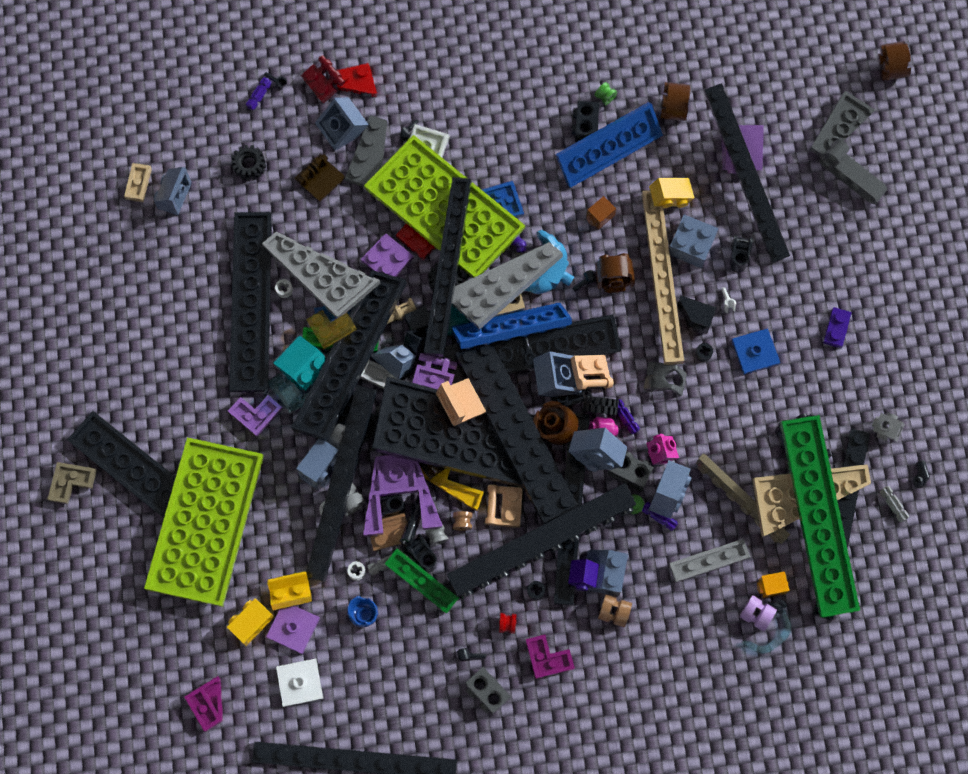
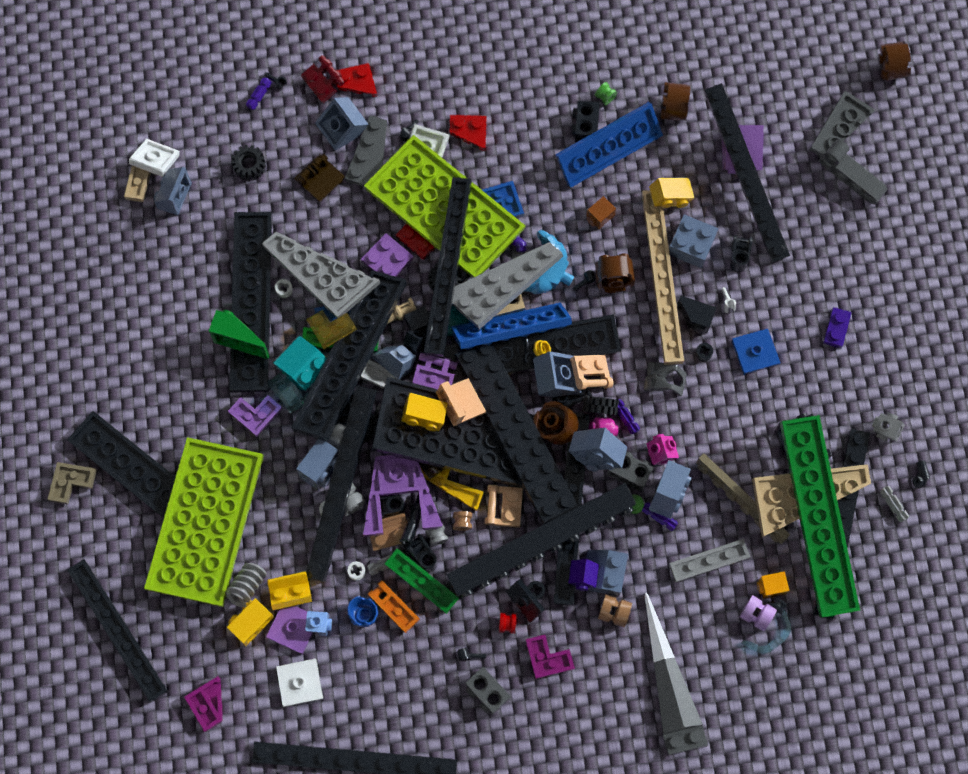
none -> black plate [67,559,169,703]
none -> white plate [129,139,180,177]
none -> green slope [209,310,269,359]
none -> light grey piece [226,563,267,607]
none -> light blue bracket [305,611,332,636]
none -> orange plate [367,580,420,634]
none -> yellow brick [401,393,448,431]
none -> red wing [450,115,487,151]
none -> black plate [506,579,545,623]
none -> yellow plate [533,340,551,357]
none -> dark grey plate [645,593,708,756]

